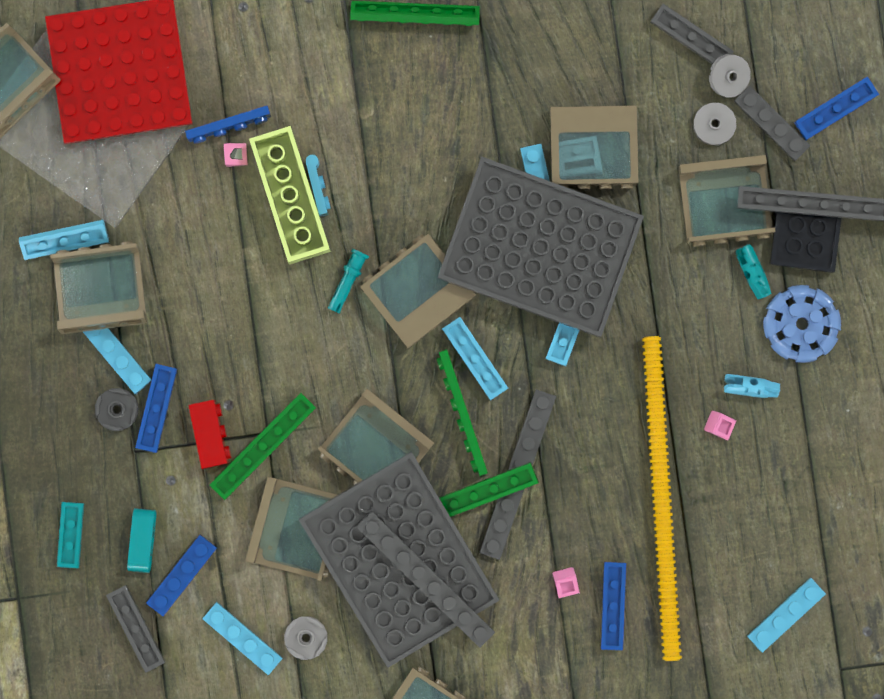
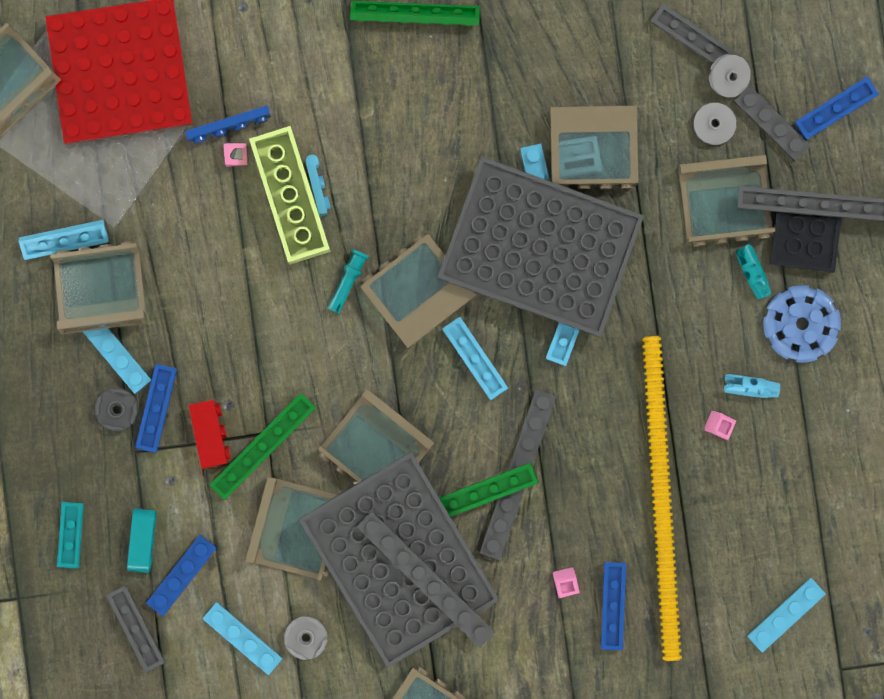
green plate [436,350,488,476] -> none

